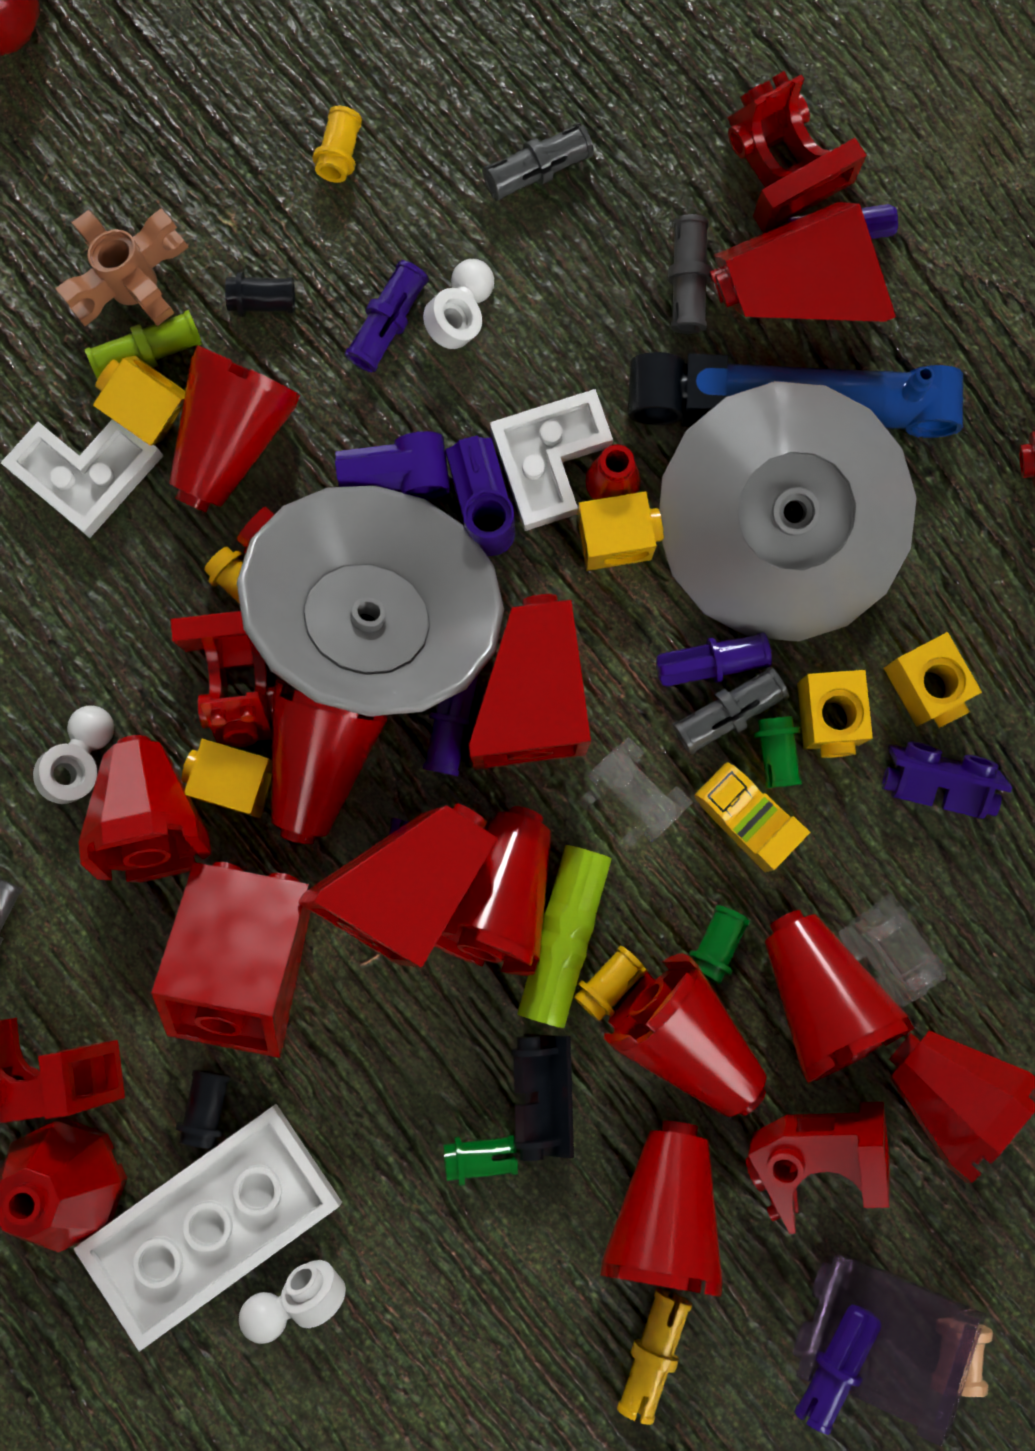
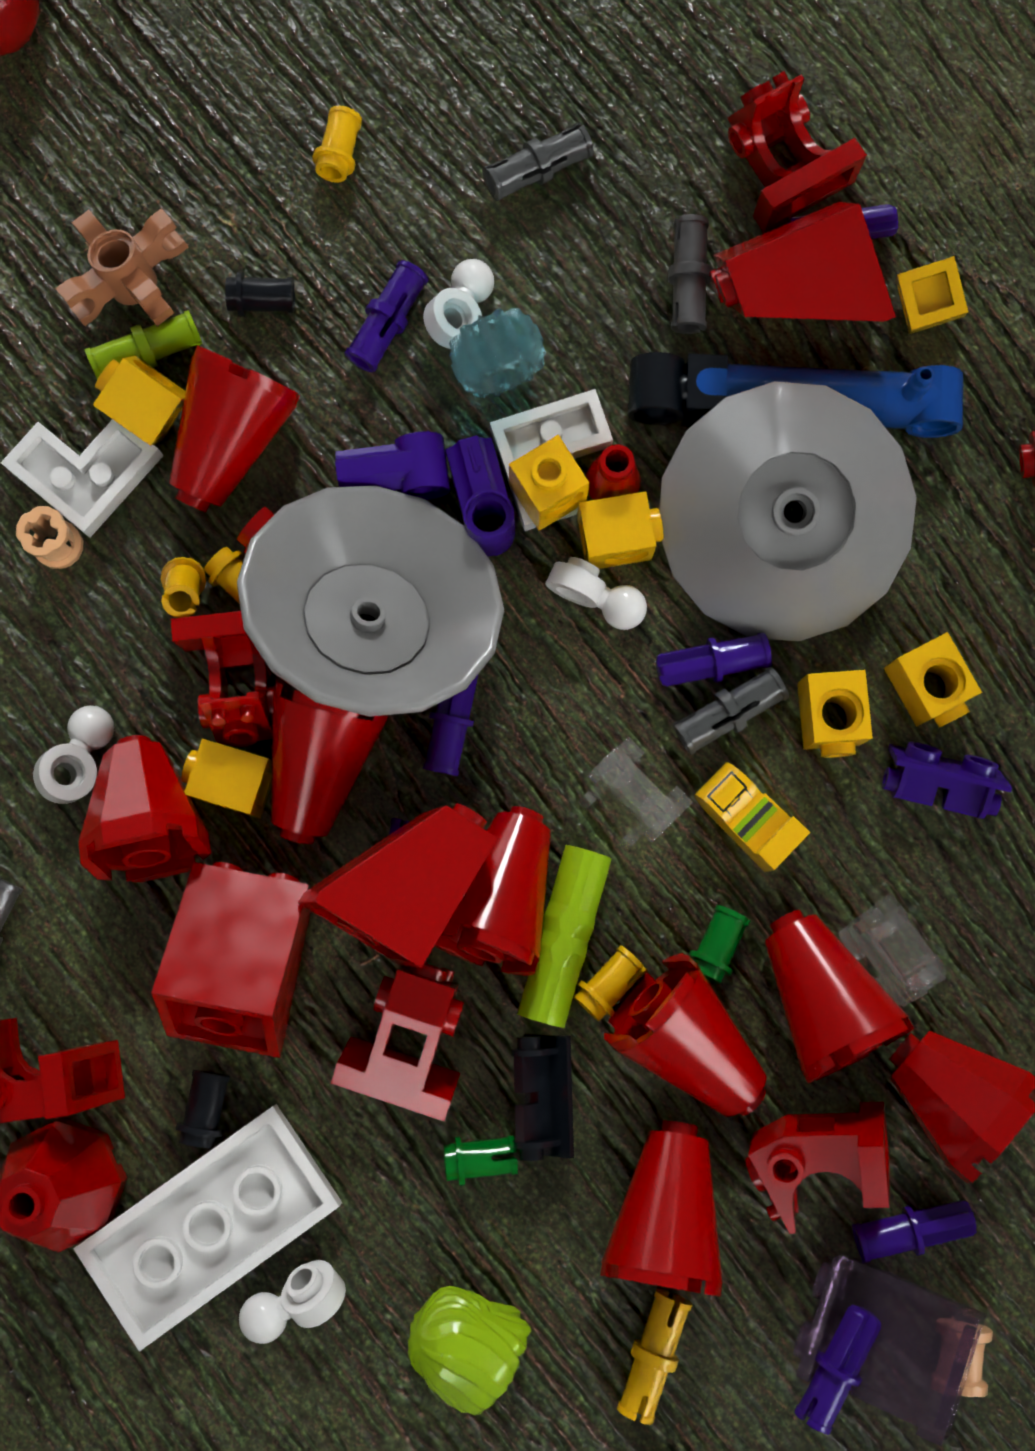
red slope [469,594,591,770] -> none
green pin [754,716,802,788] -> none
none -> light nougat bush [16,506,84,569]
none -> yellow pin [160,557,207,618]
none -> red tile [331,962,464,1122]
none -> lime hair [408,1286,532,1416]
none -> clear light blue gear [449,308,546,398]
none -> yellow brick [509,434,589,531]
none -> white plate [545,557,647,630]
none -> dark purple axle [852,1200,977,1263]
none -> yellow brick [896,256,968,334]

